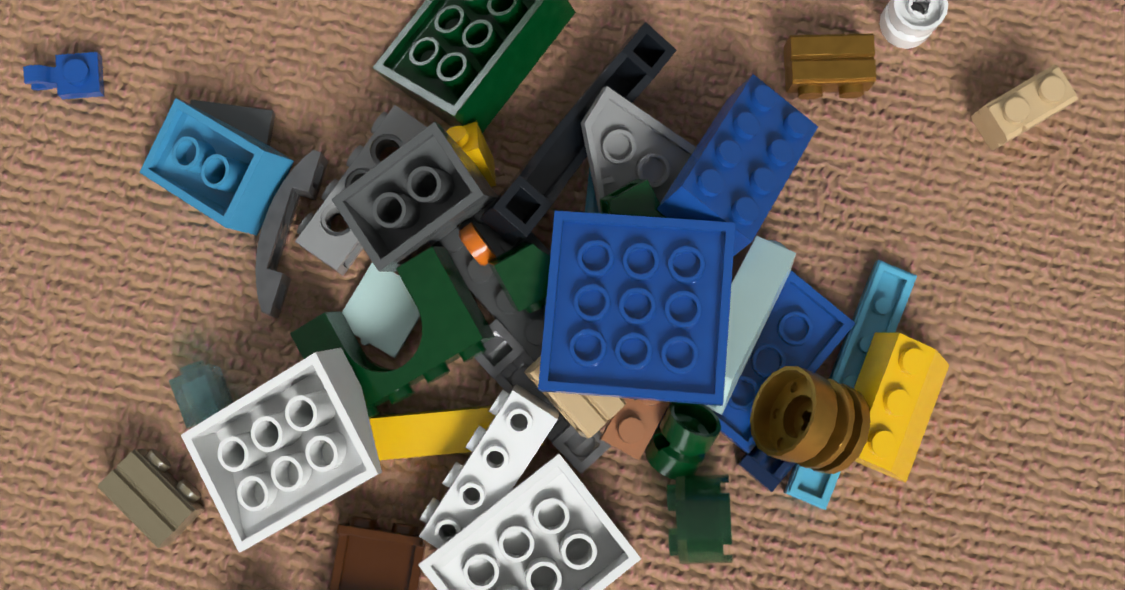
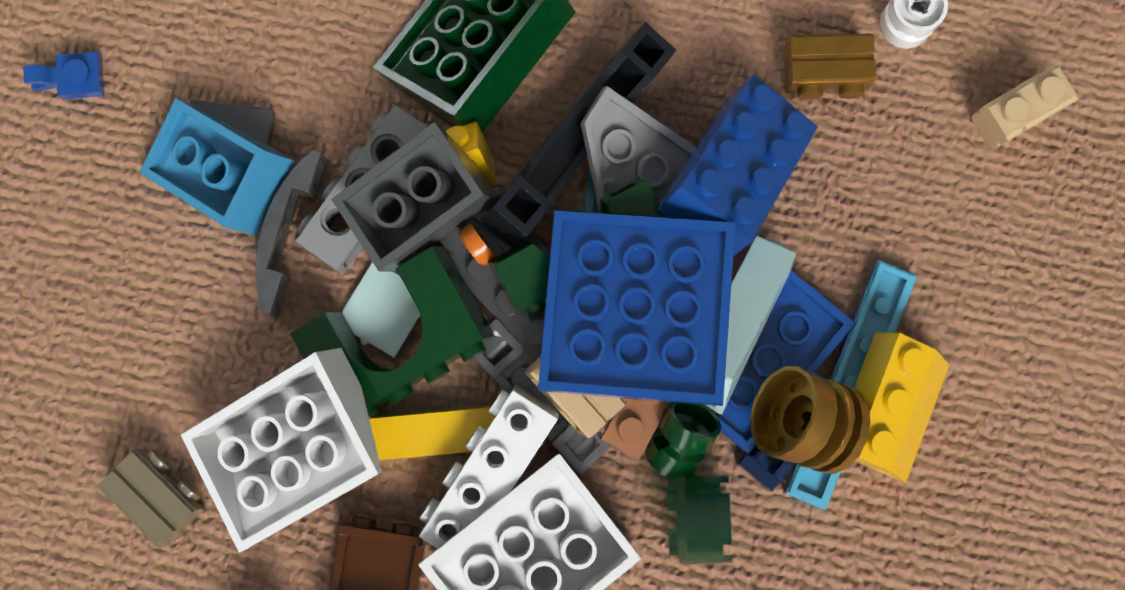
clear light blue brick [169,361,233,429] -> none

